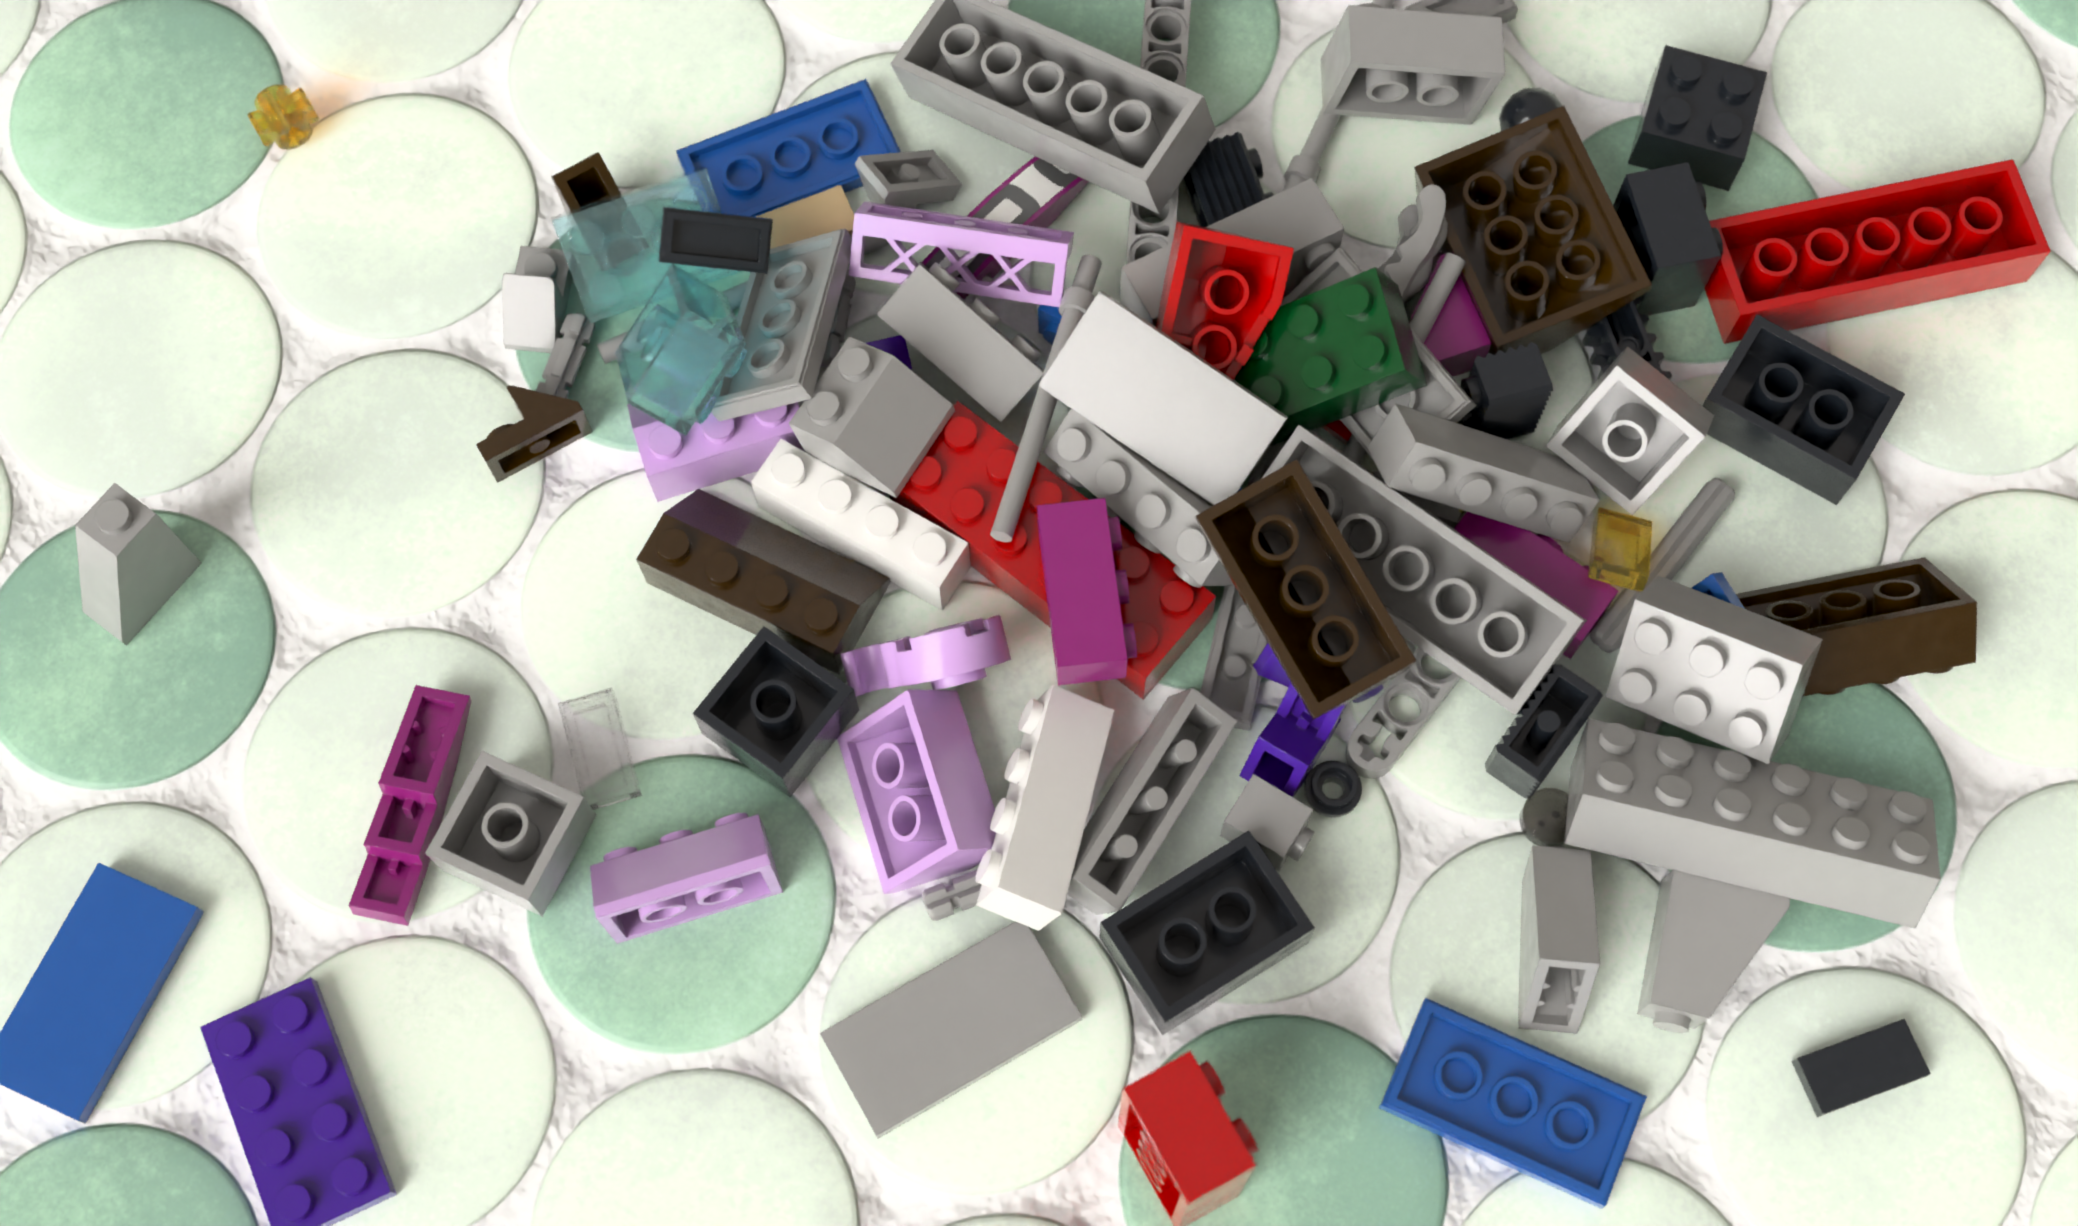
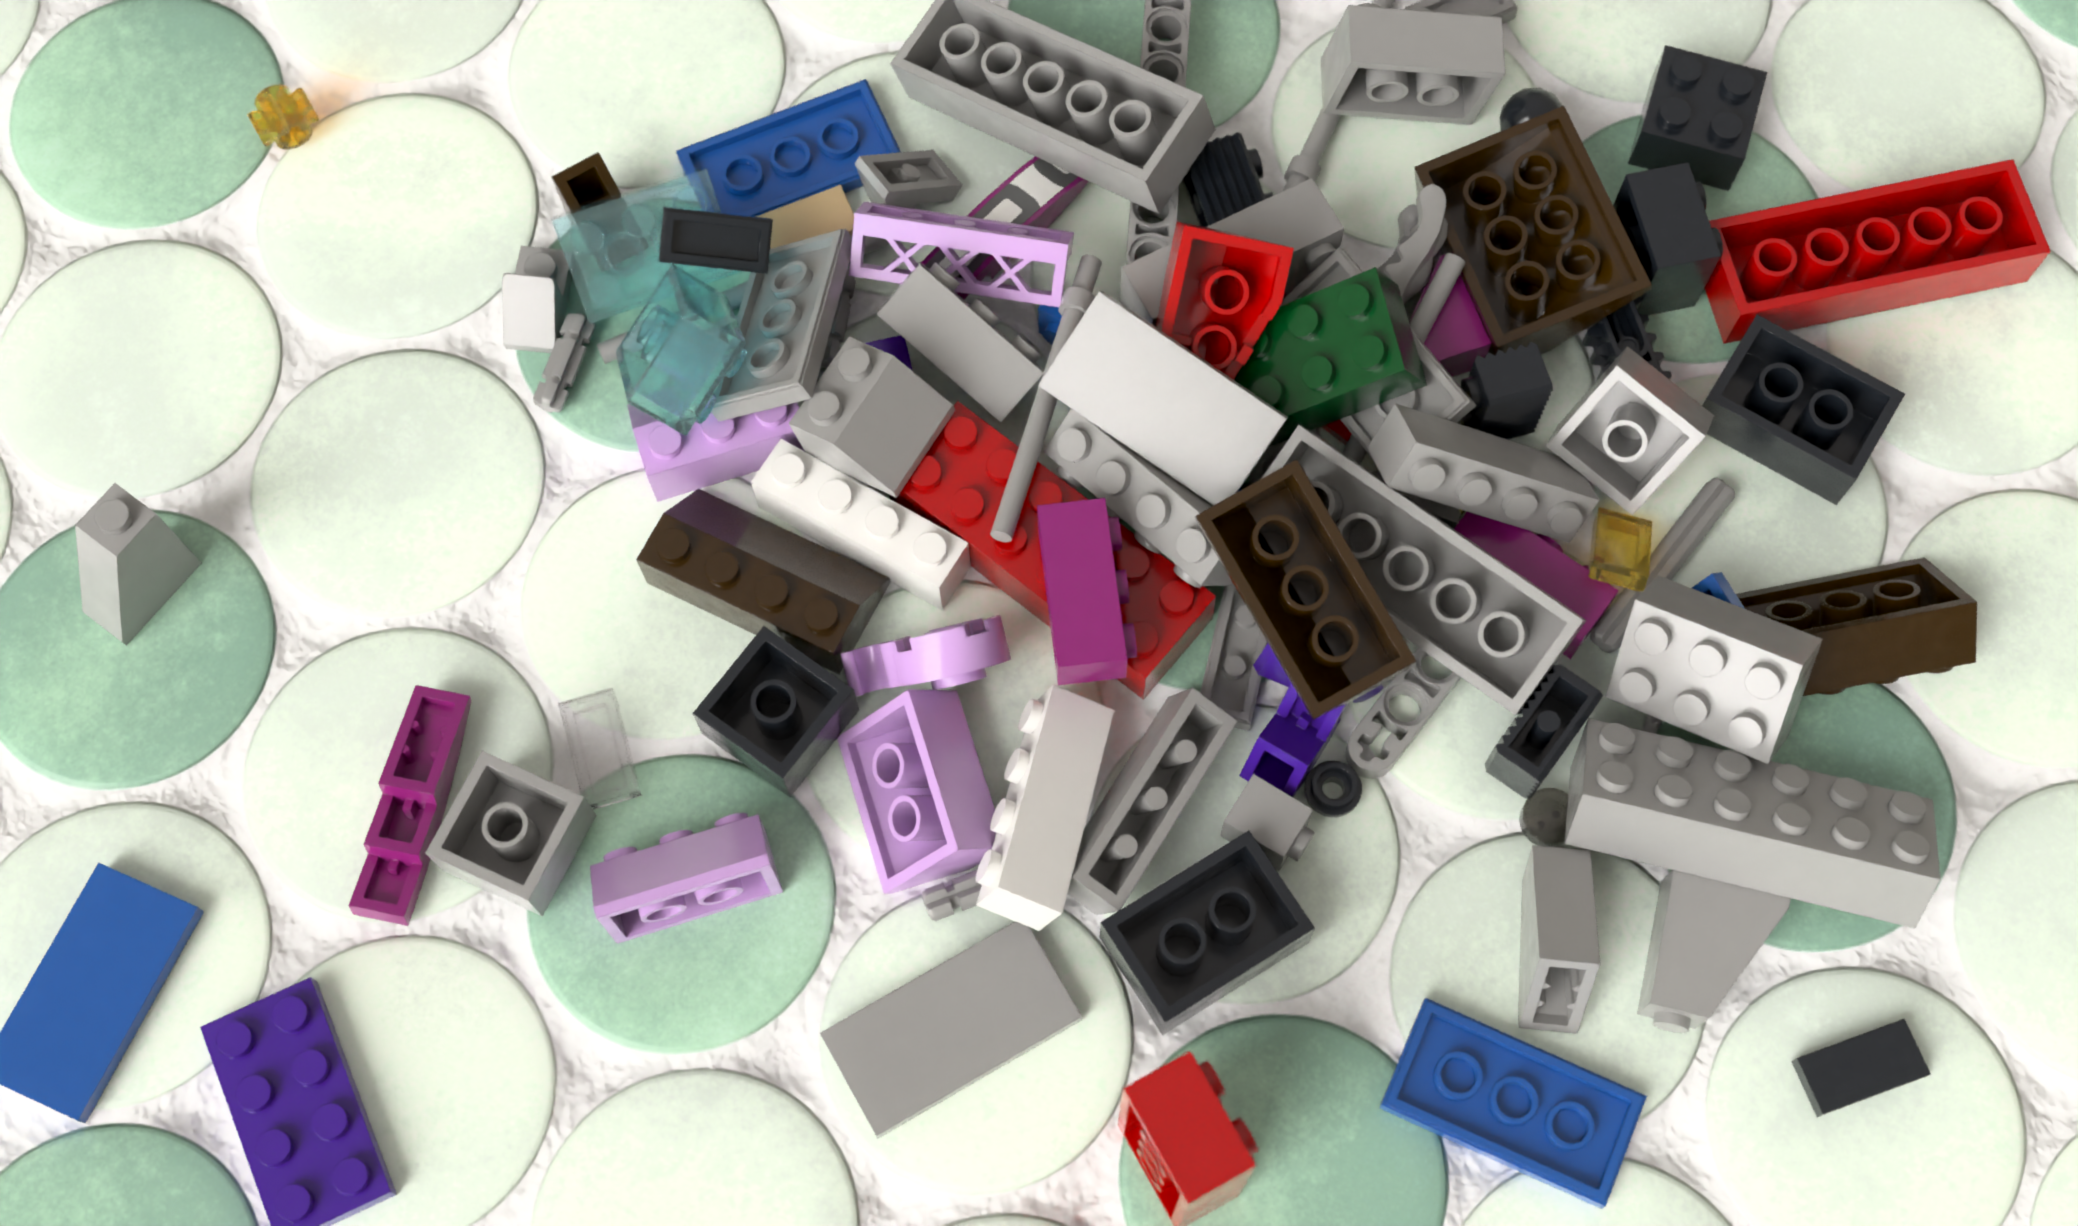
dark brown slope [476,385,593,483] -> none

